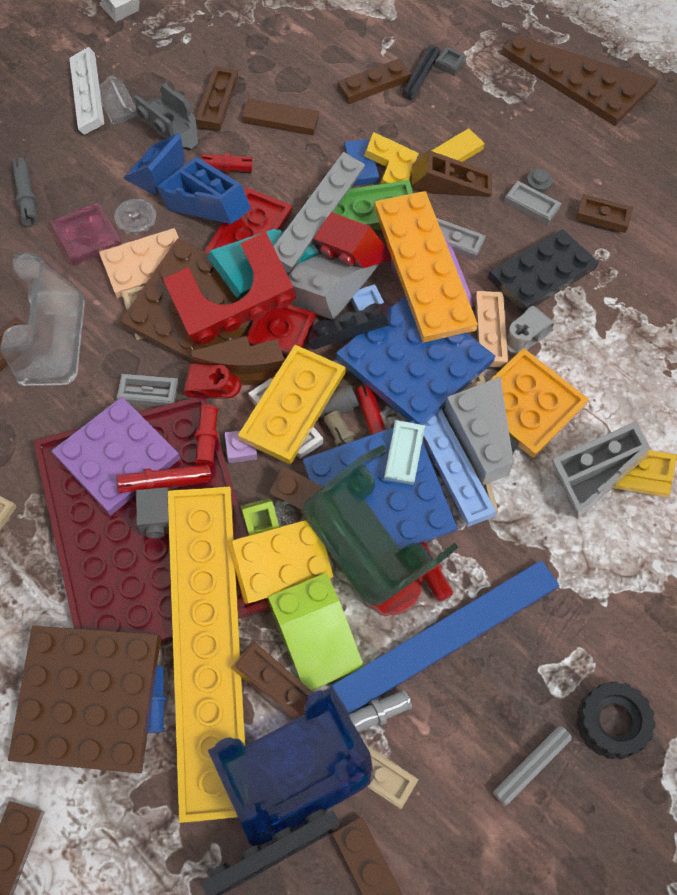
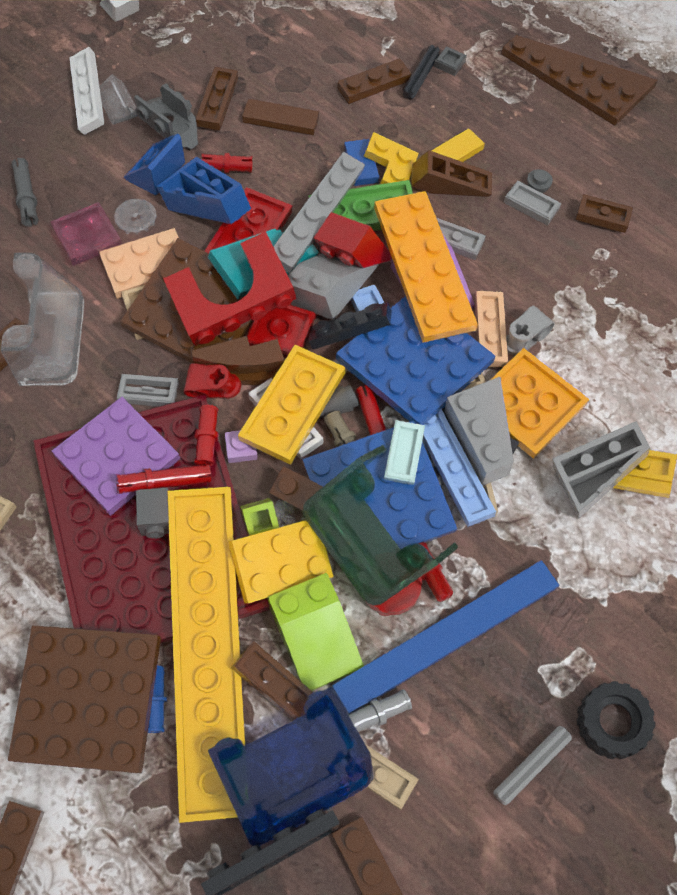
black plate [487,229,599,313] -> none

